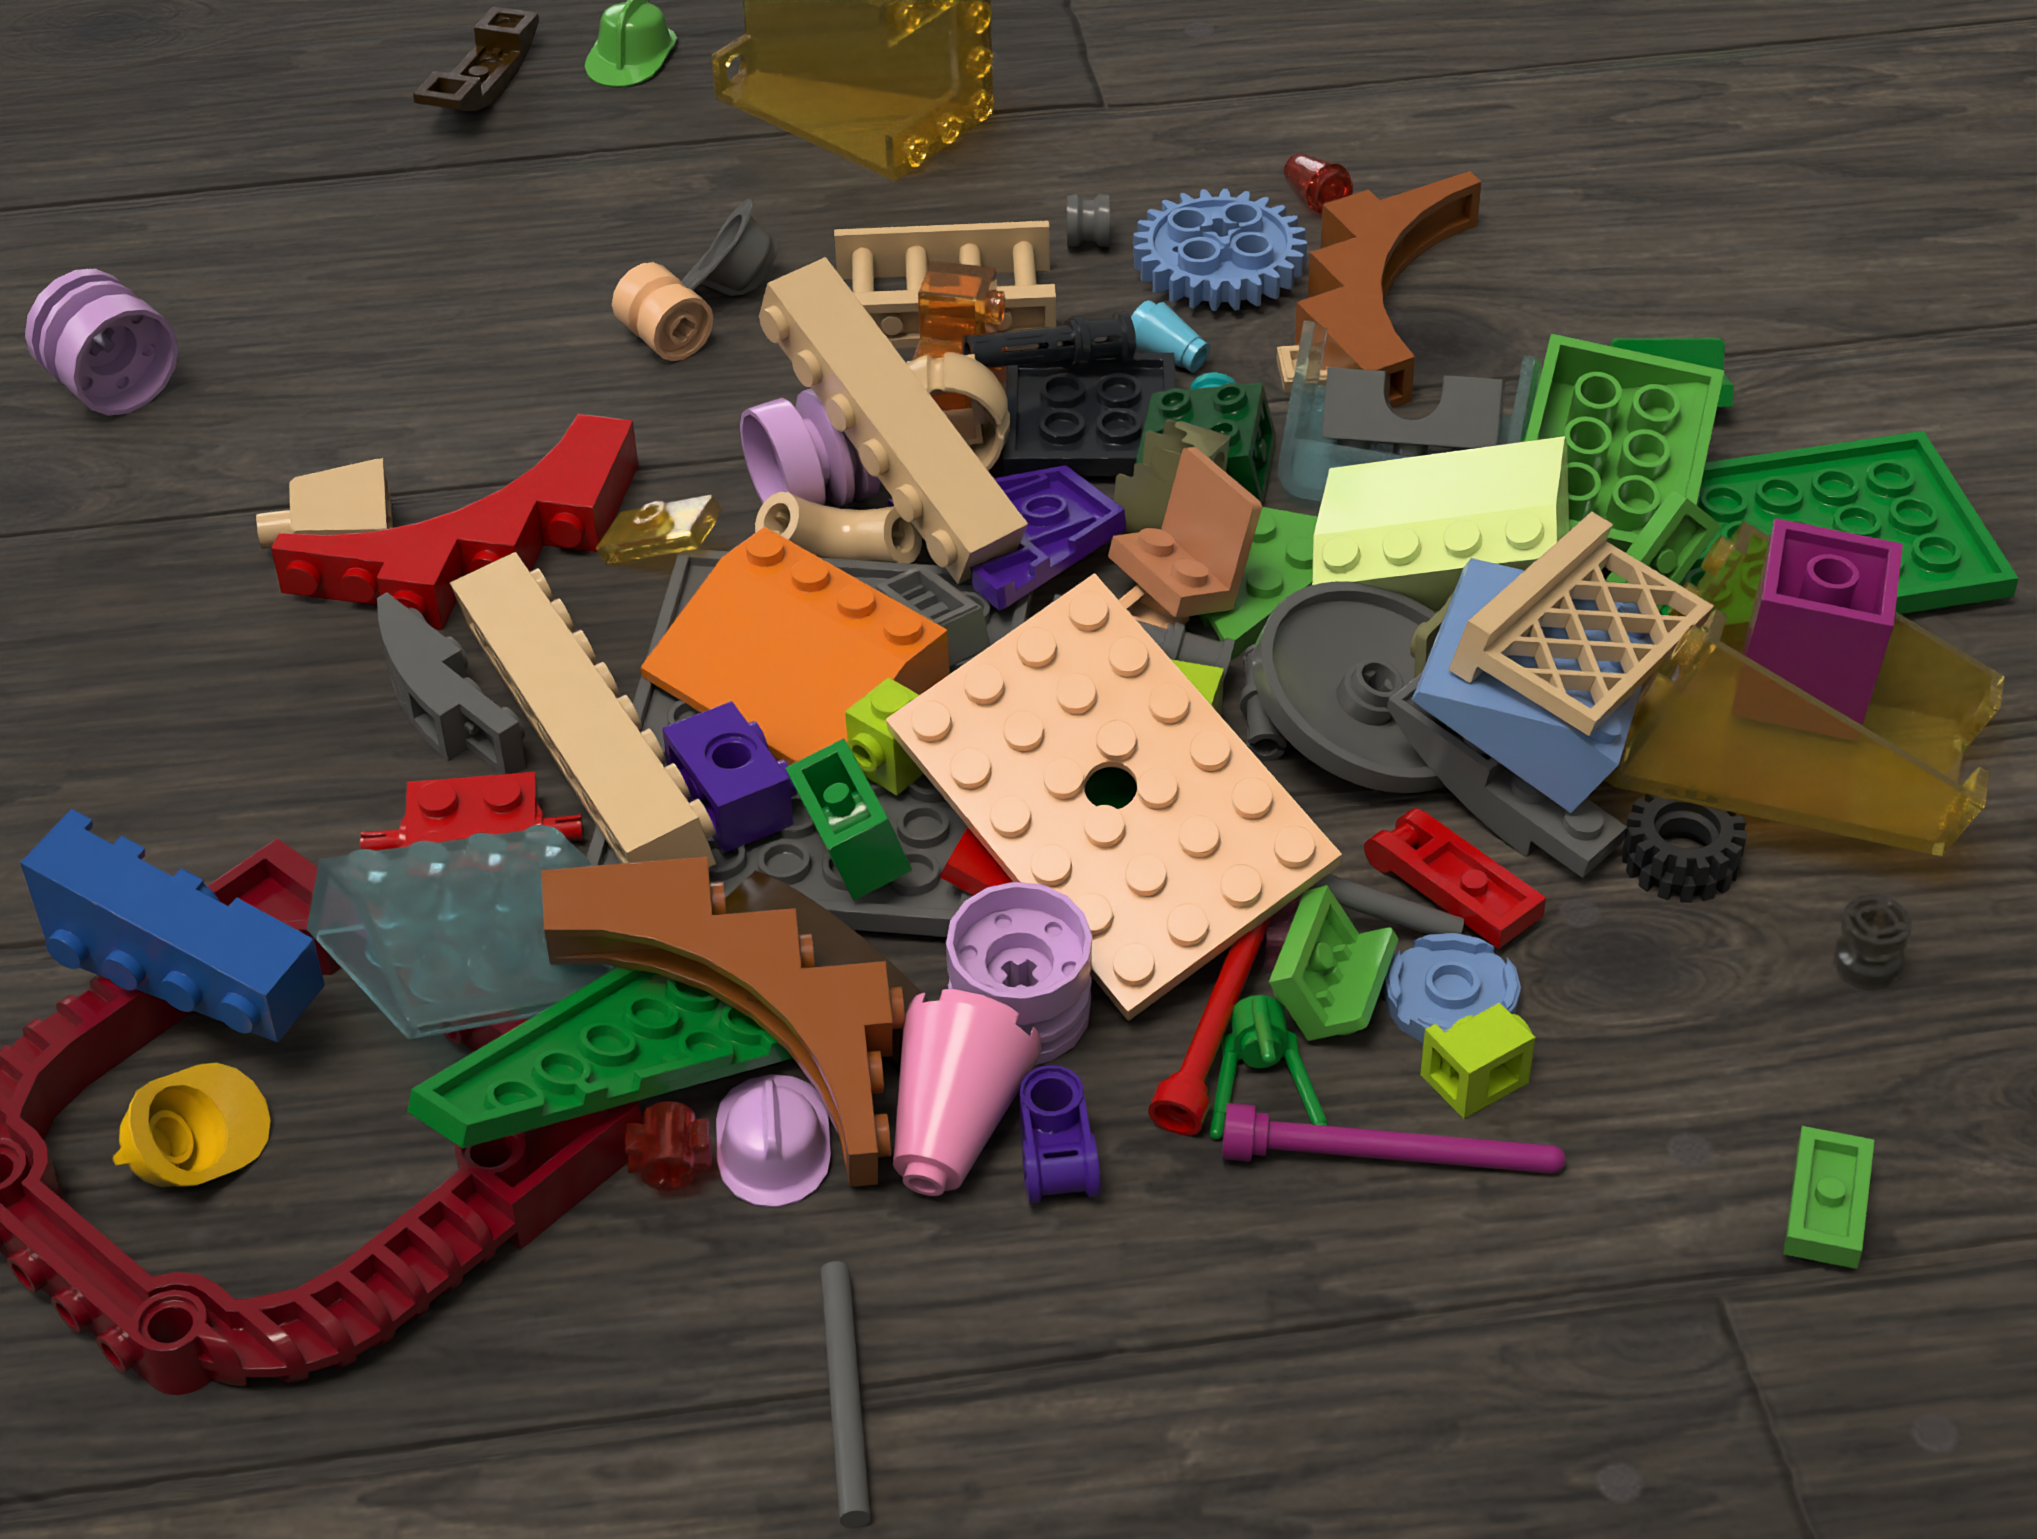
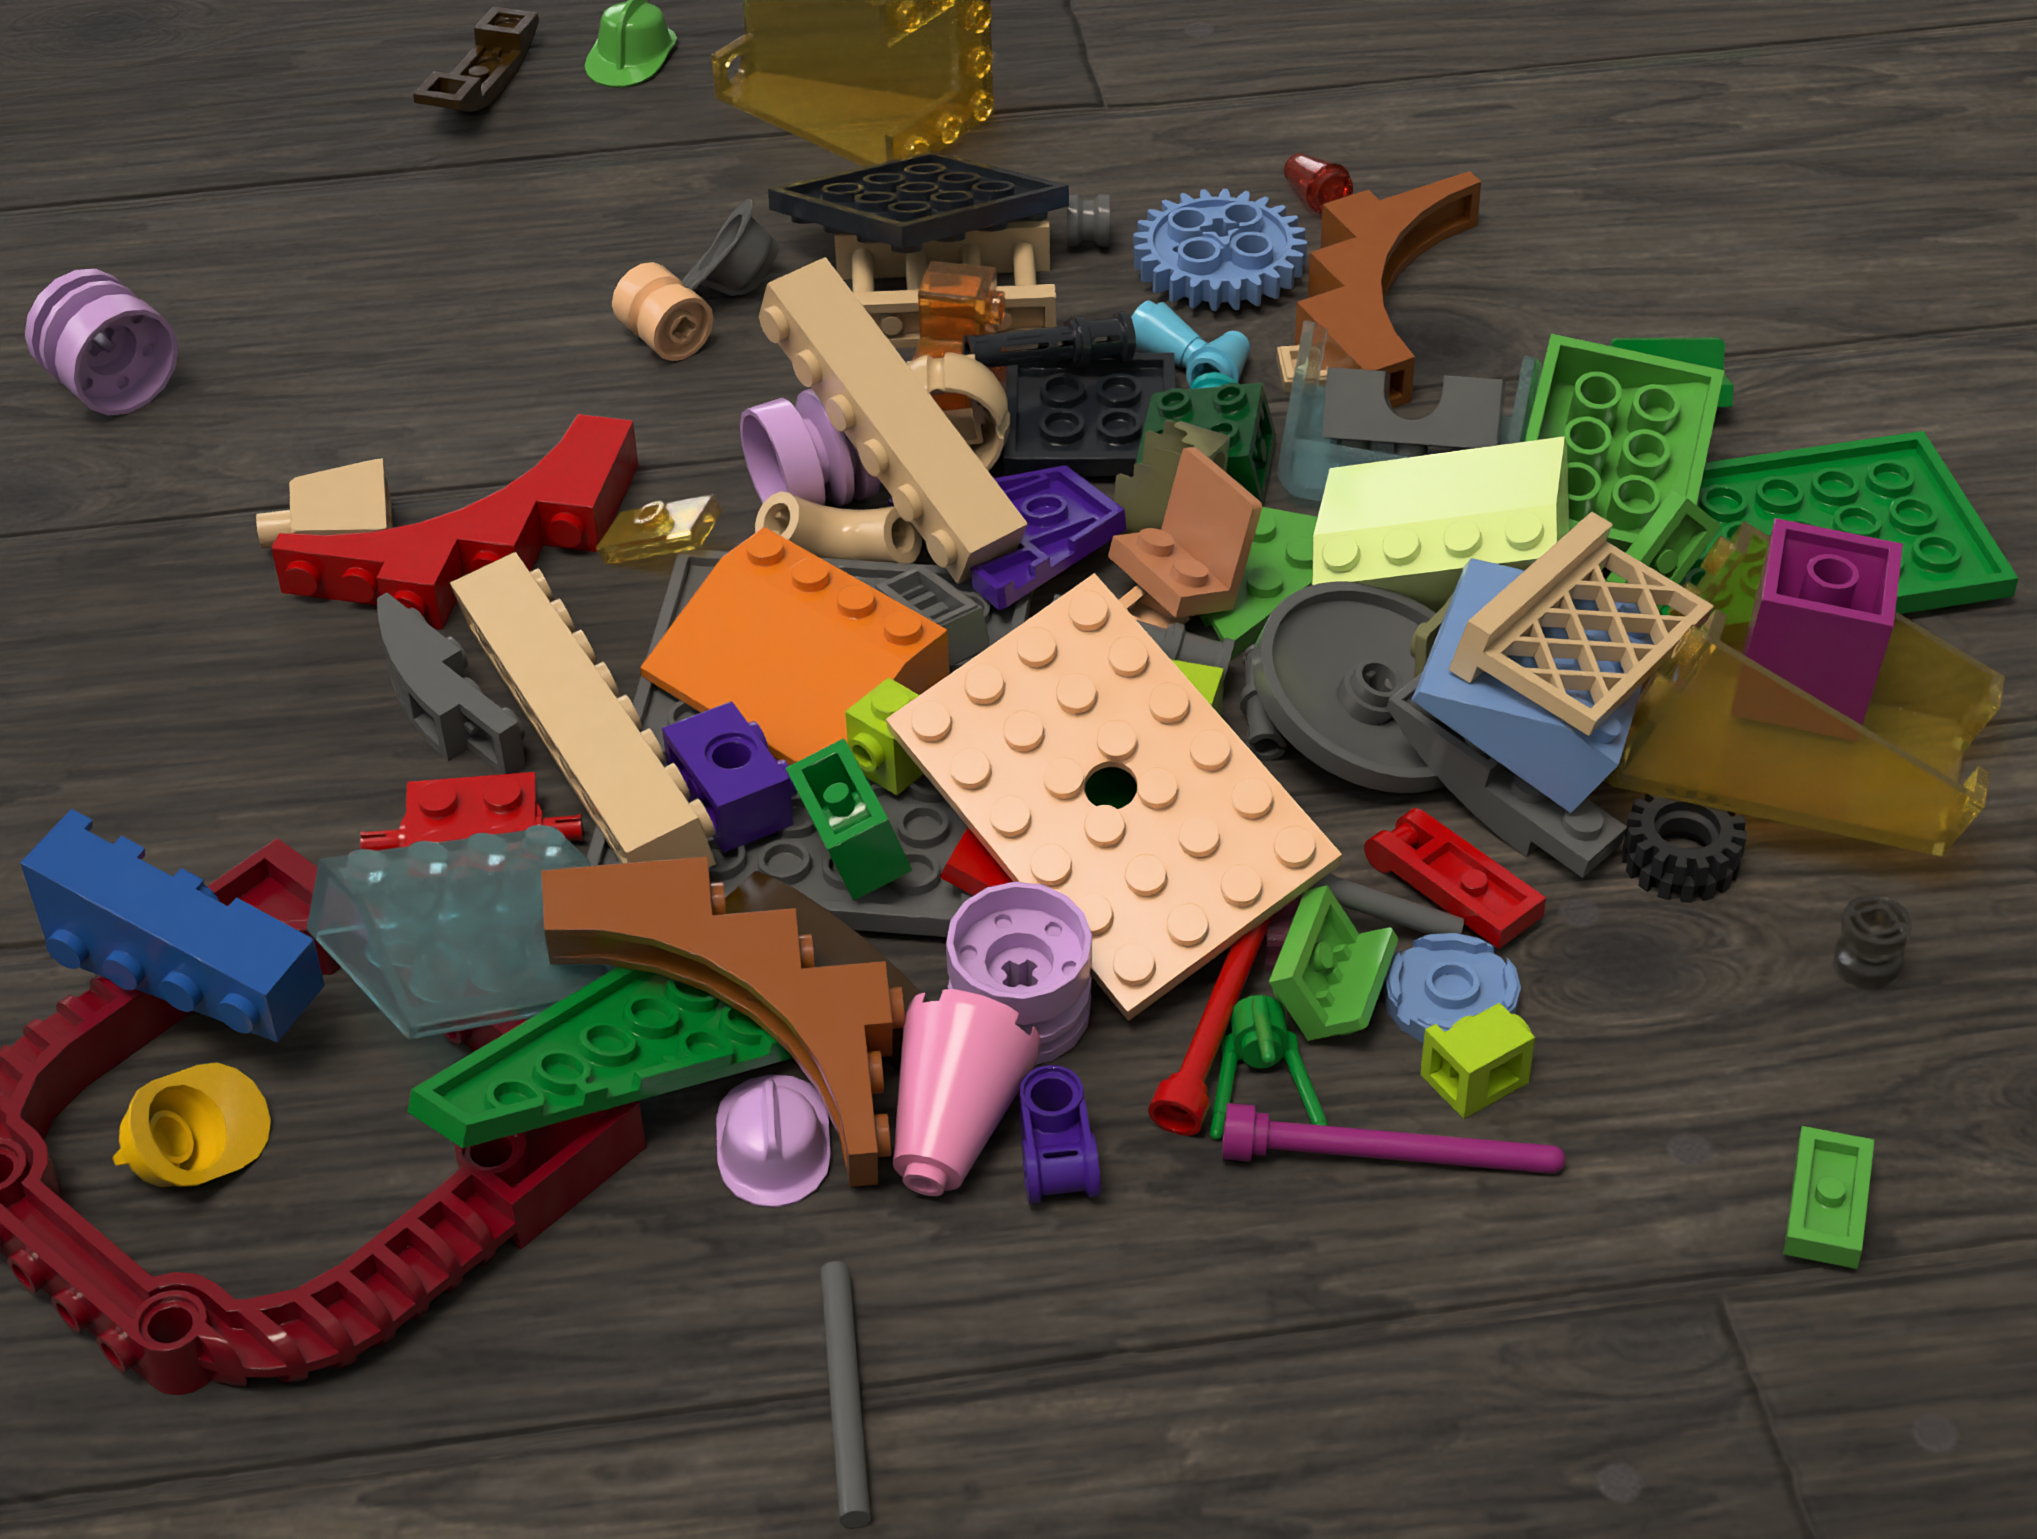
clear red gear [625,1101,712,1191] -> none
none -> black plate [768,151,1069,253]
none -> medium azure cone [1186,331,1251,387]

